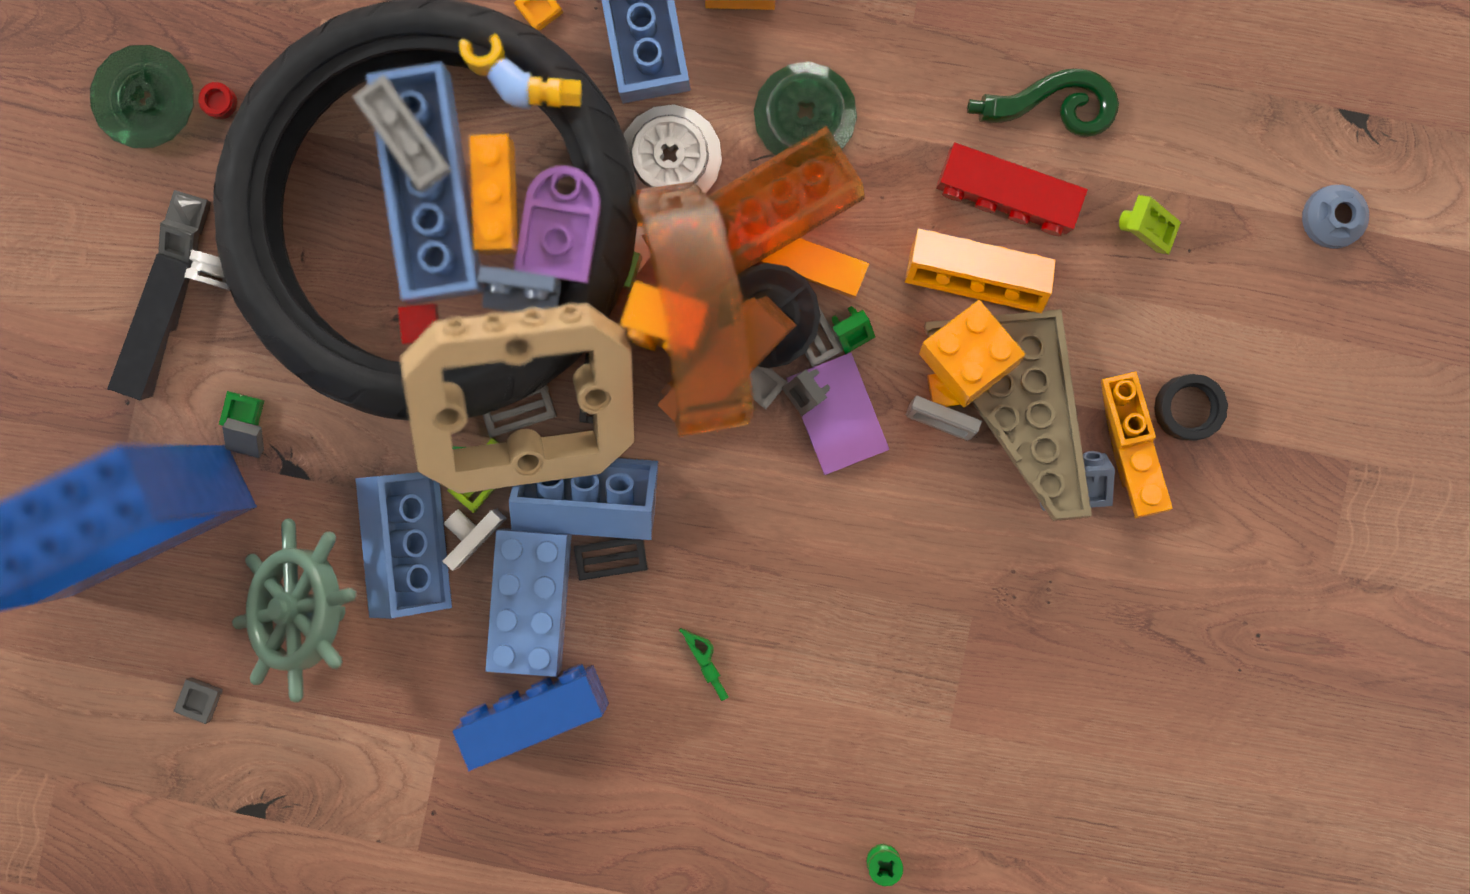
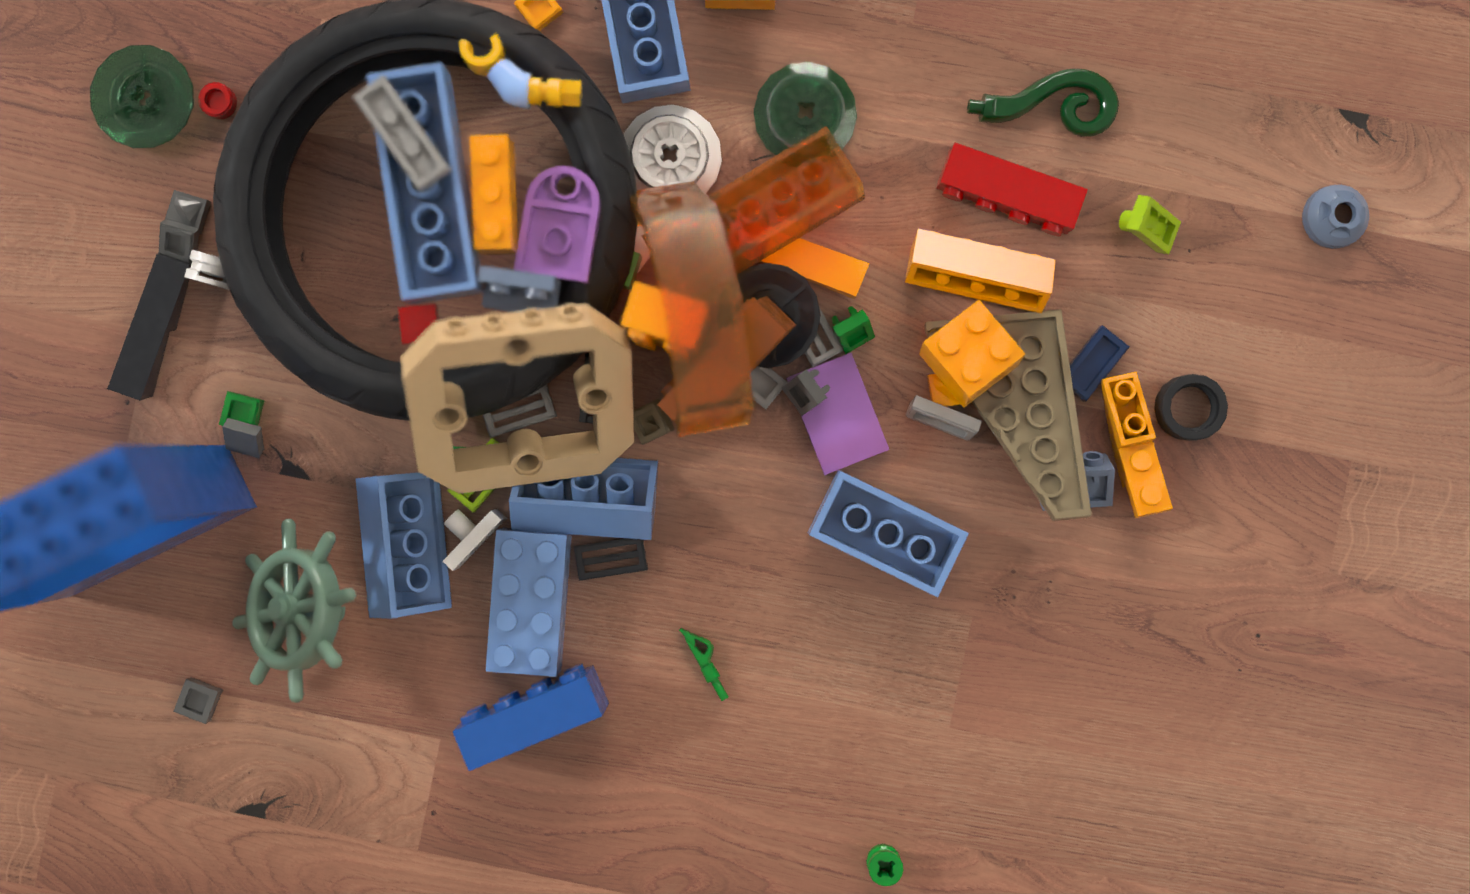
none -> dark tan tile [633,398,675,445]
none -> medium blue brick [807,470,969,597]
none -> dark blue tile [1070,325,1130,402]

